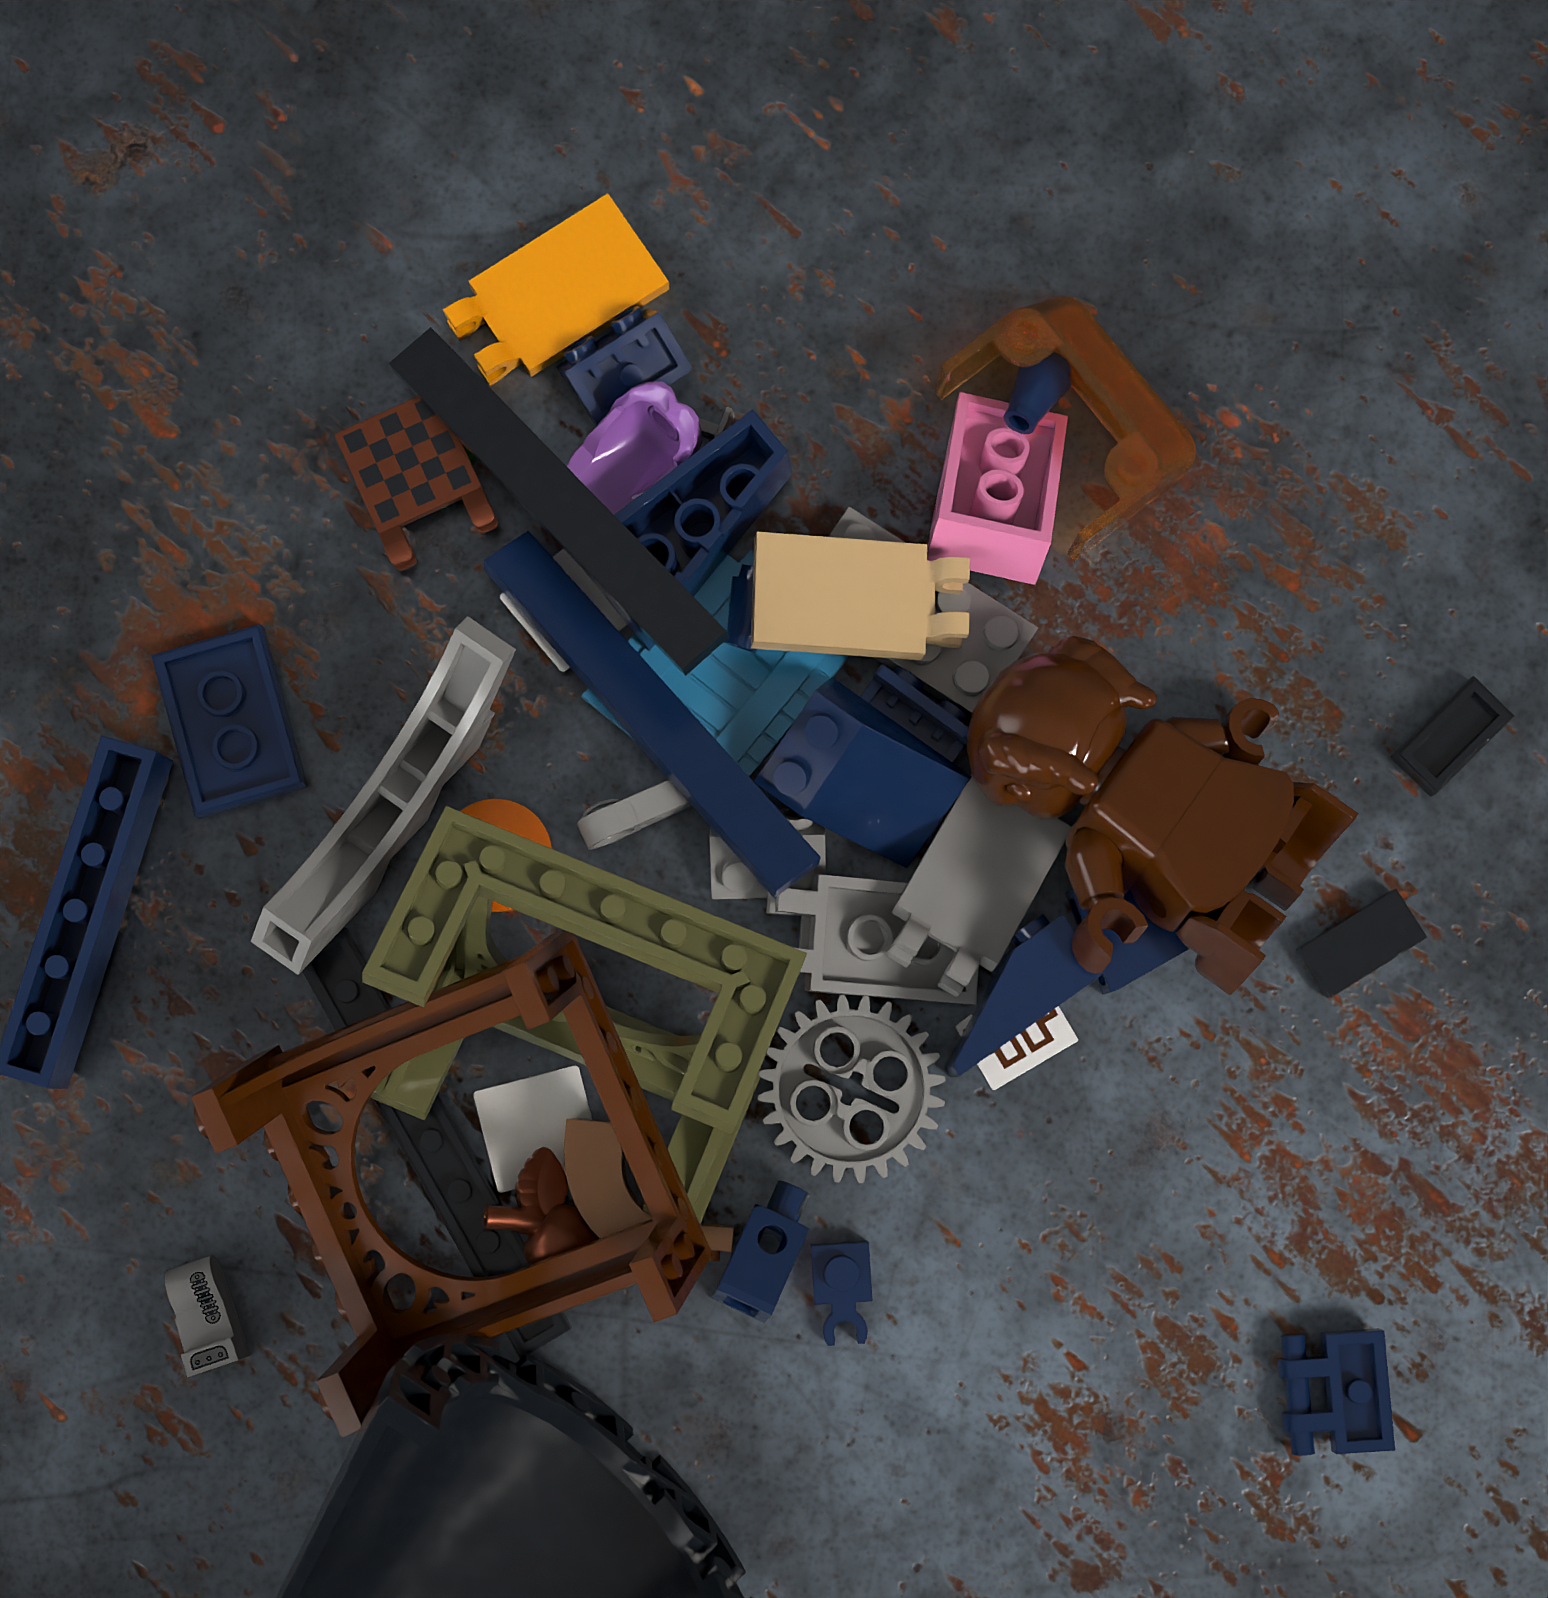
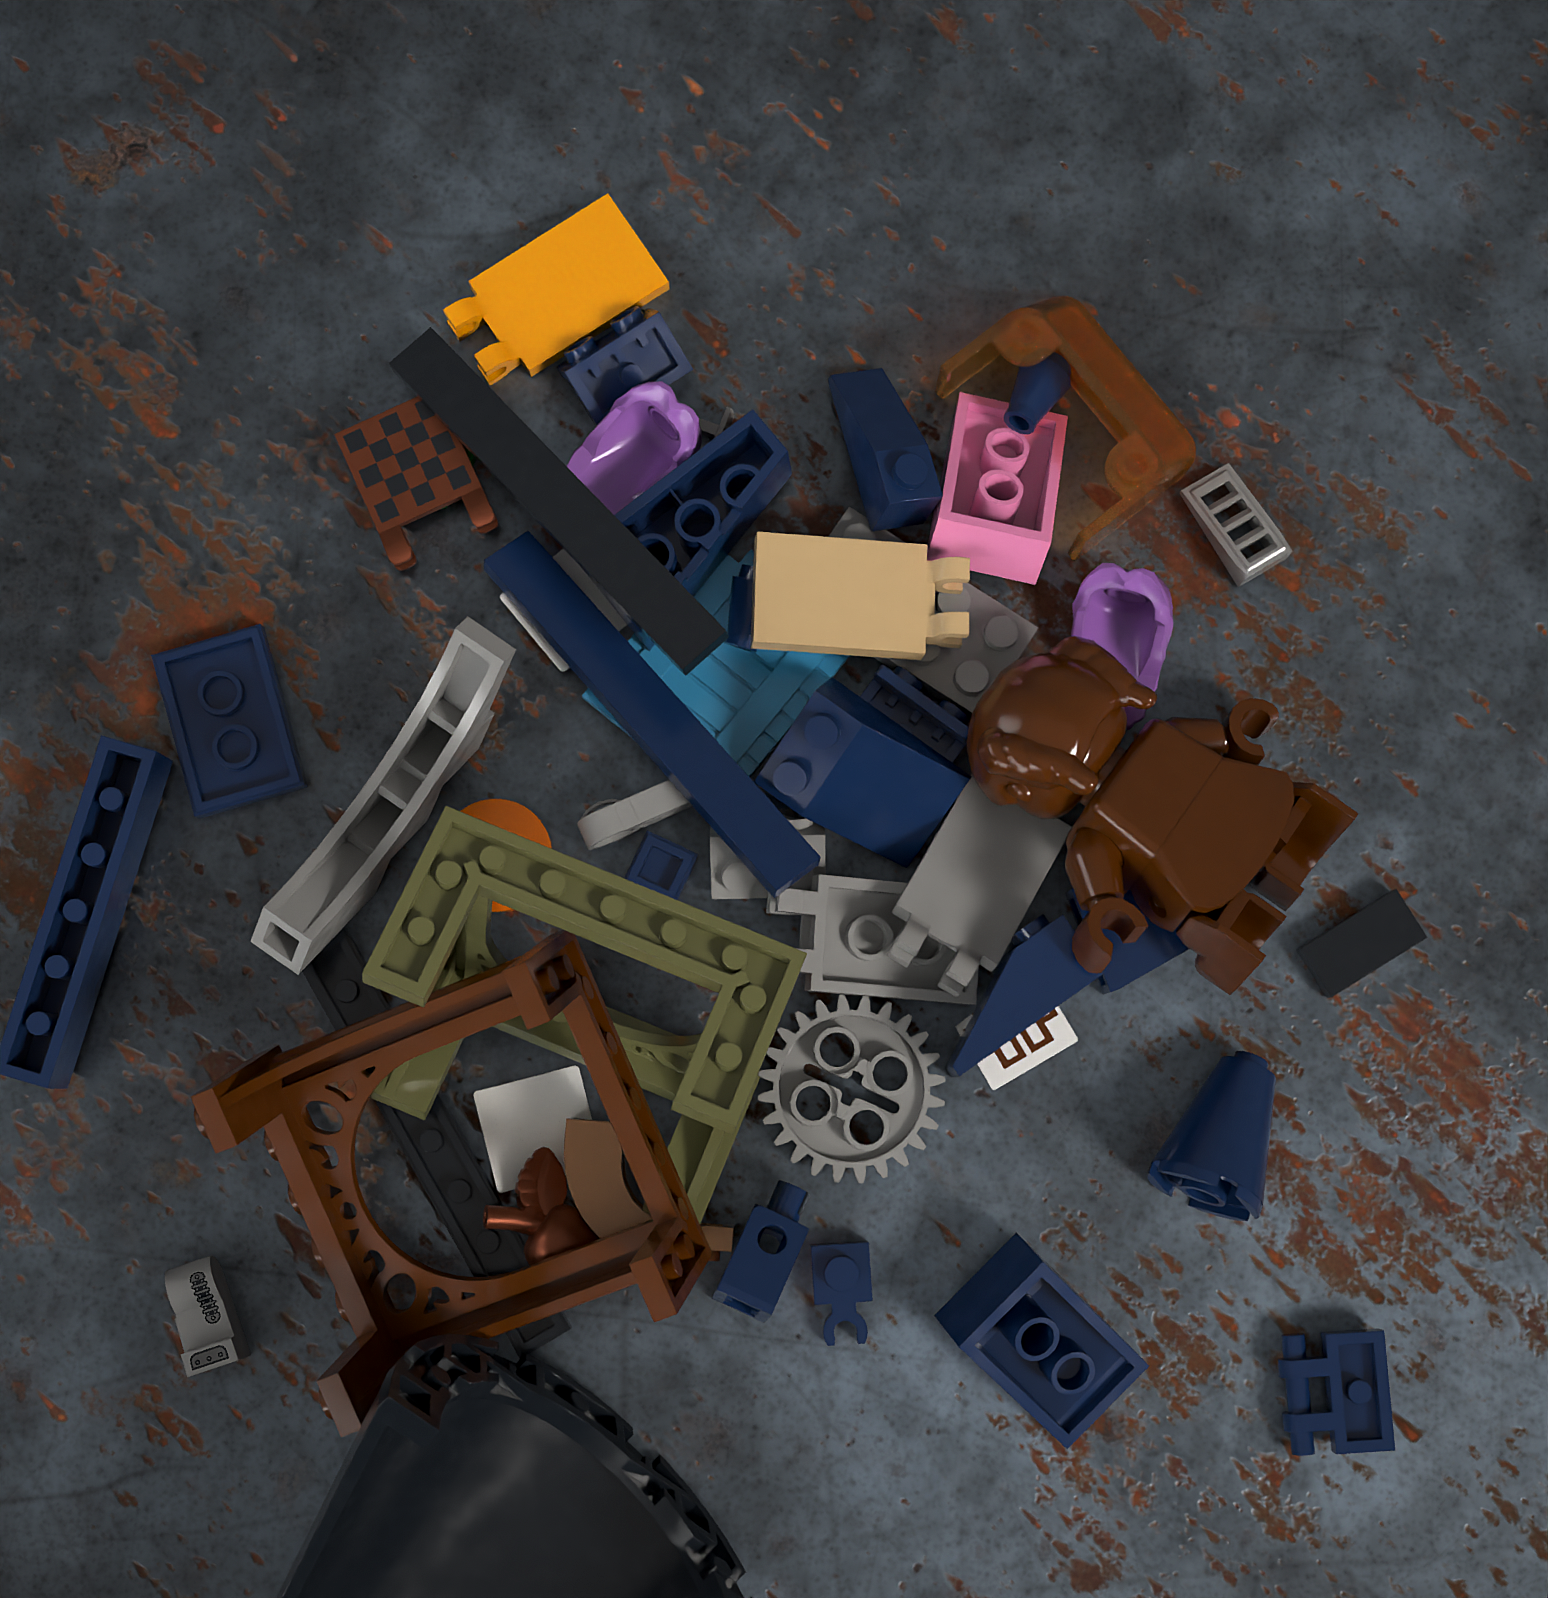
black tile [1391,676,1514,797] -> none
none -> dark blue tile [624,830,699,900]
none -> dark blue slope [828,368,943,532]
none -> dark blue slope [934,1232,1149,1449]
none -> medium lavender hair [1071,563,1173,730]
none -> dark blue cone [1146,1051,1276,1221]
none -> light grey slope [1180,463,1293,587]

